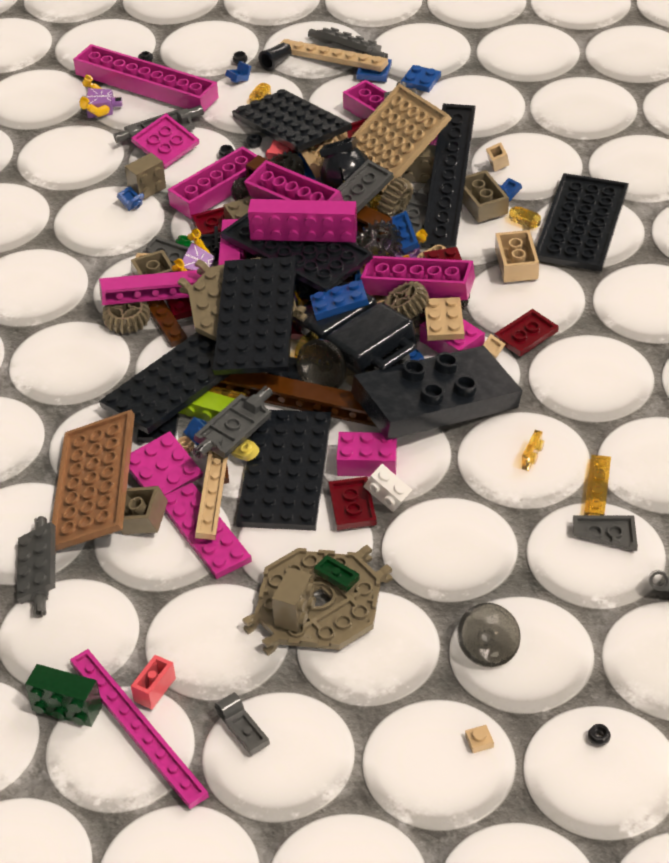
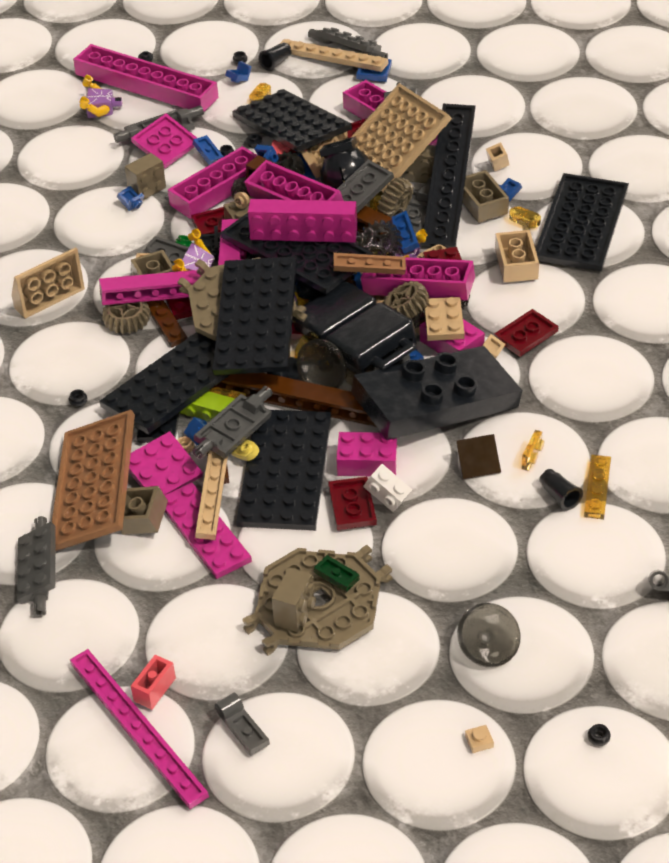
dark green brick [25,664,103,727] -> none
blue plate [310,280,369,321] -> none
blue plate [401,65,441,92] -> none
dark grey wing [573,515,638,551] -> none
none -> tan slope [11,247,85,319]
none -> black plate [69,389,88,406]
none -> blue plate [192,135,224,165]
none -> tan plate [234,192,250,209]
none -> blue bracket [255,144,279,163]
none -> medium nougat plate [333,253,406,275]
none -> dark brown piece [456,434,501,479]
none -> black plant [539,469,583,511]

